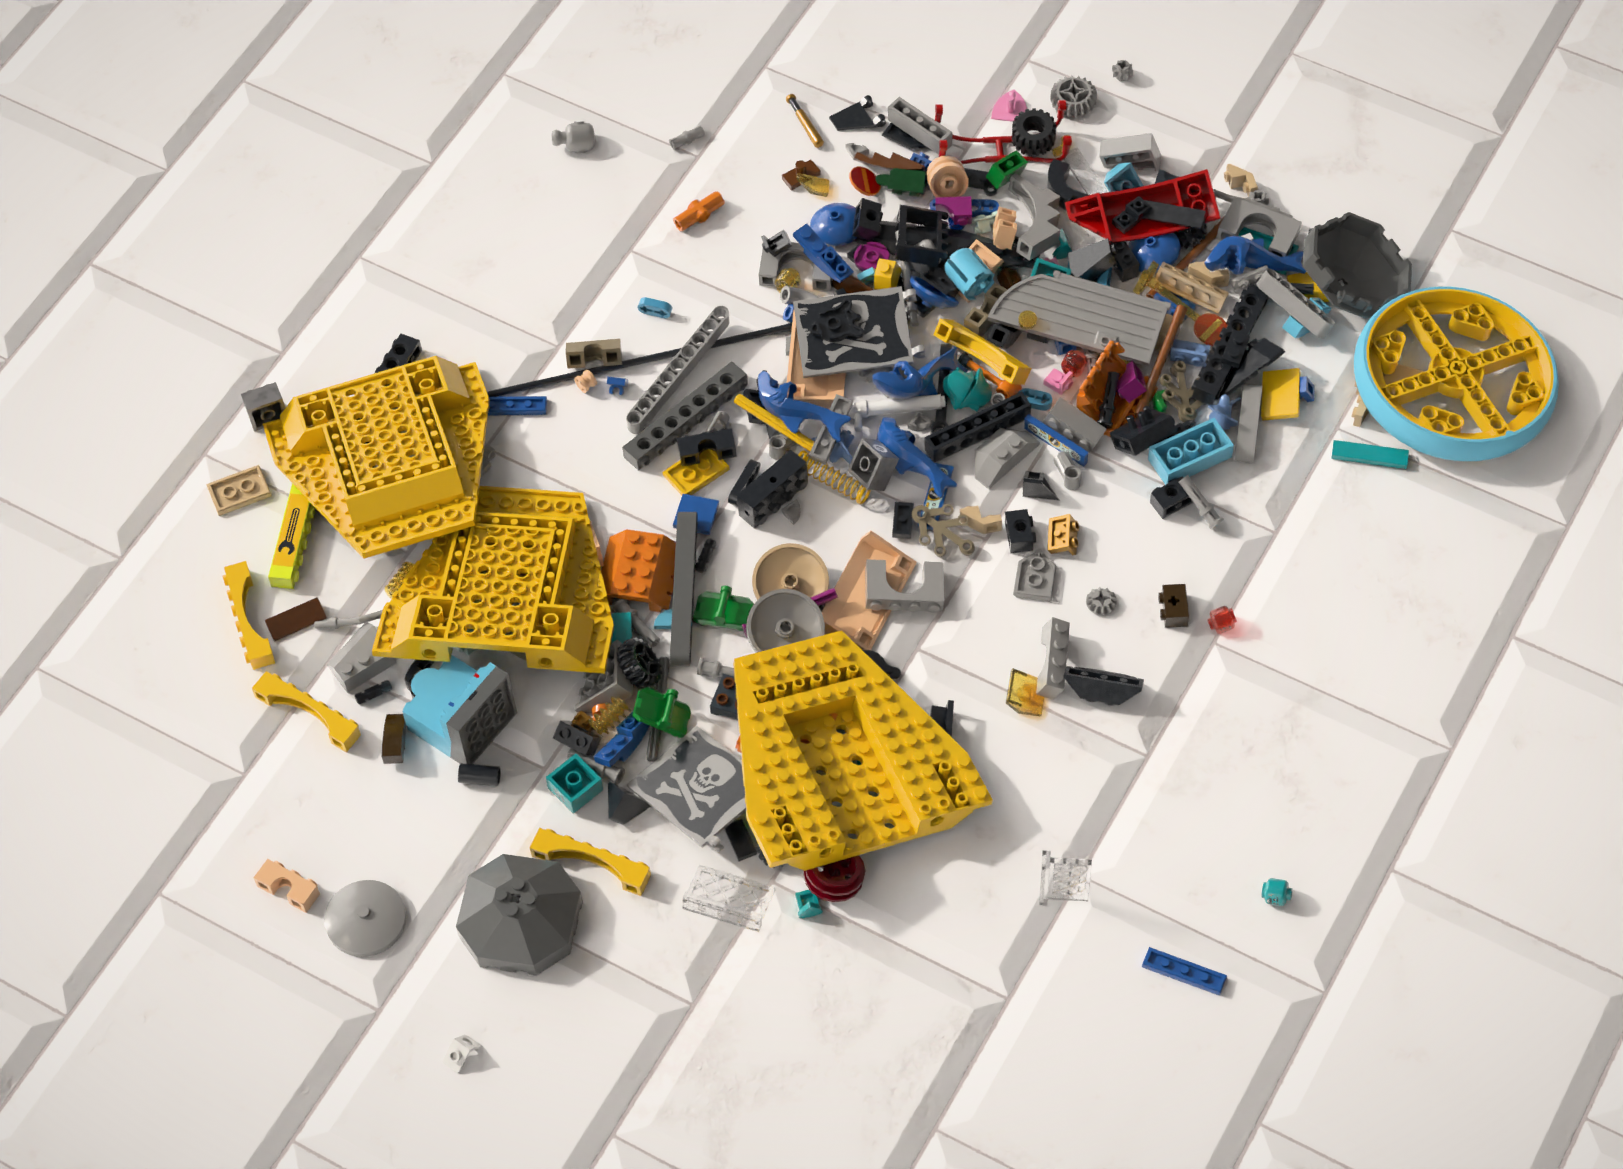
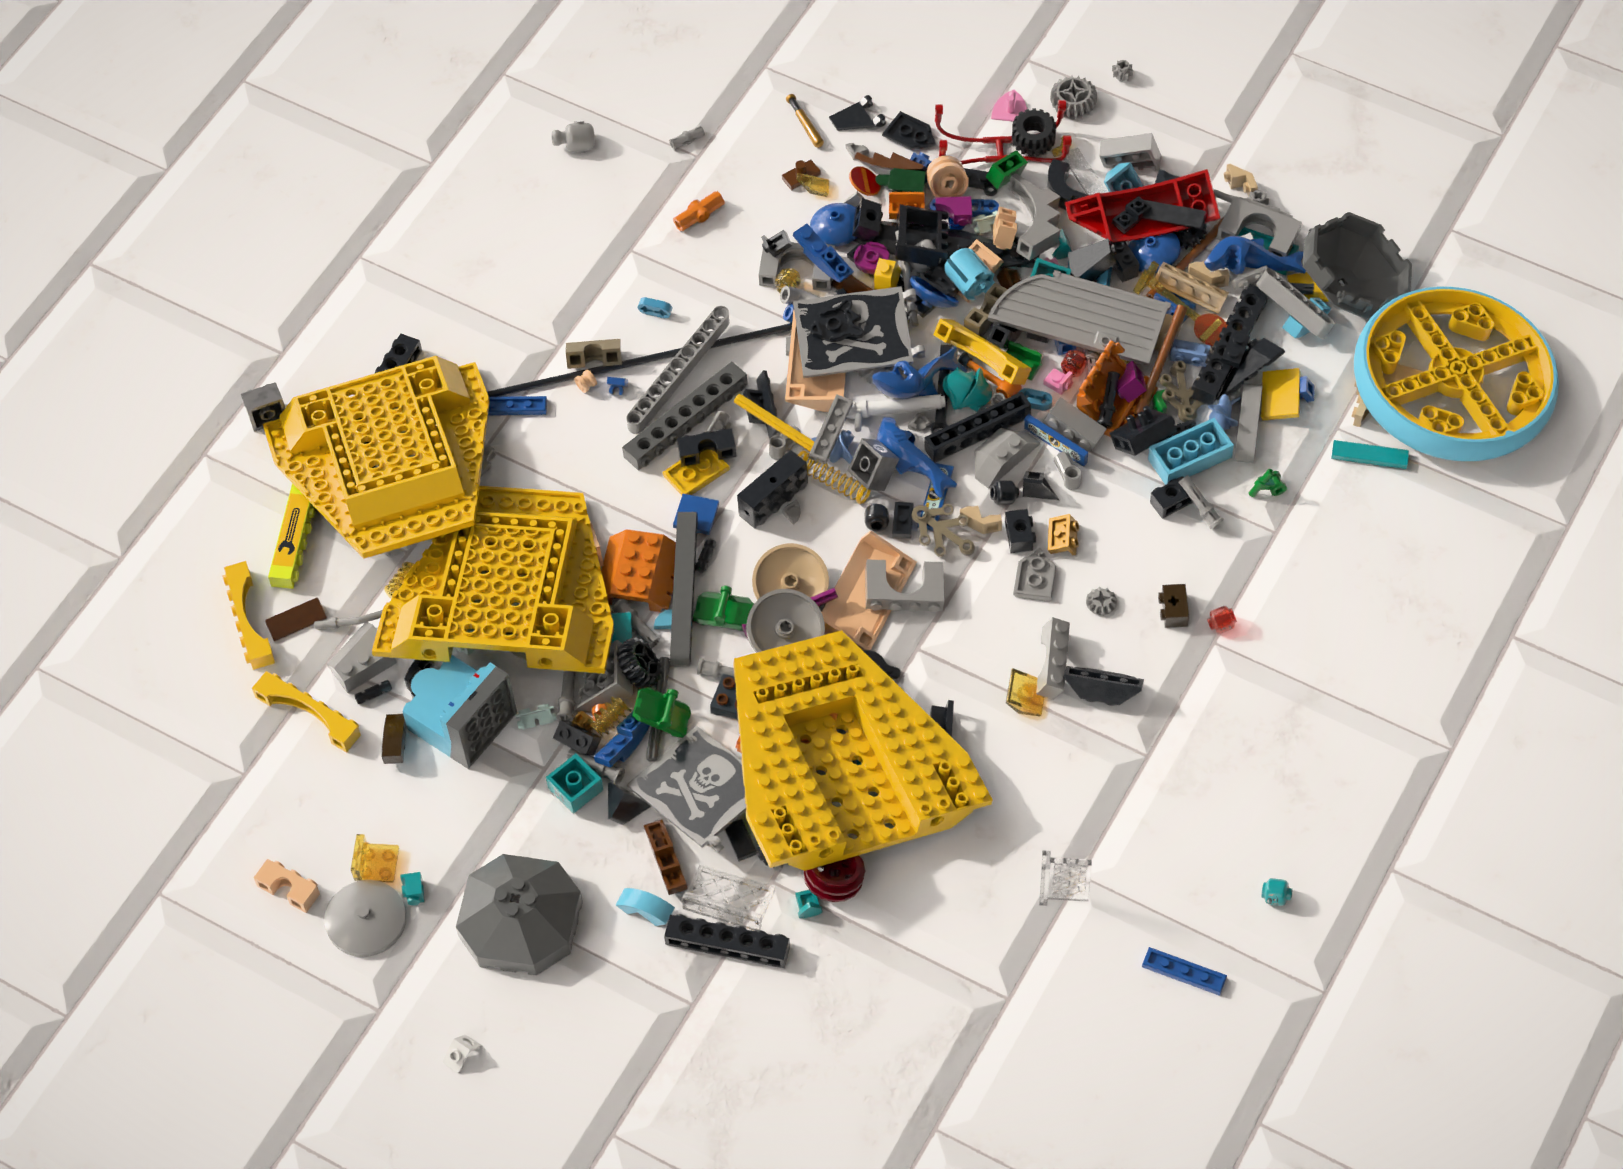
tan tile [206,465,272,516] -> none
black pin [458,763,501,786] -> none
yellow arch [529,828,651,896] -> none
black beam [728,459,761,507] -> none
blue piece [758,371,851,442] -> none
medium azure tile [857,267,876,285] -> none
light grey brick [888,97,952,154] -> none
clear yellow tile [1018,310,1037,330] -> none
none -> clear yellow bracket [350,834,400,883]
none -> teal brick [400,872,425,906]
none -> light aqua hinge [515,704,557,730]
none -> light grey pin [556,671,575,721]
none -> medium azure brick [616,888,675,926]
none -> reddish brown slope [643,819,688,895]
none -> black brick [664,914,790,969]
none -> light grey tile [844,191,864,207]
none -> black head [864,503,889,532]
none -> orange bracket [889,192,925,220]
none -> black head [990,481,1019,505]
none -> green bracket [1006,341,1042,381]
none -> green piece [1248,469,1287,497]

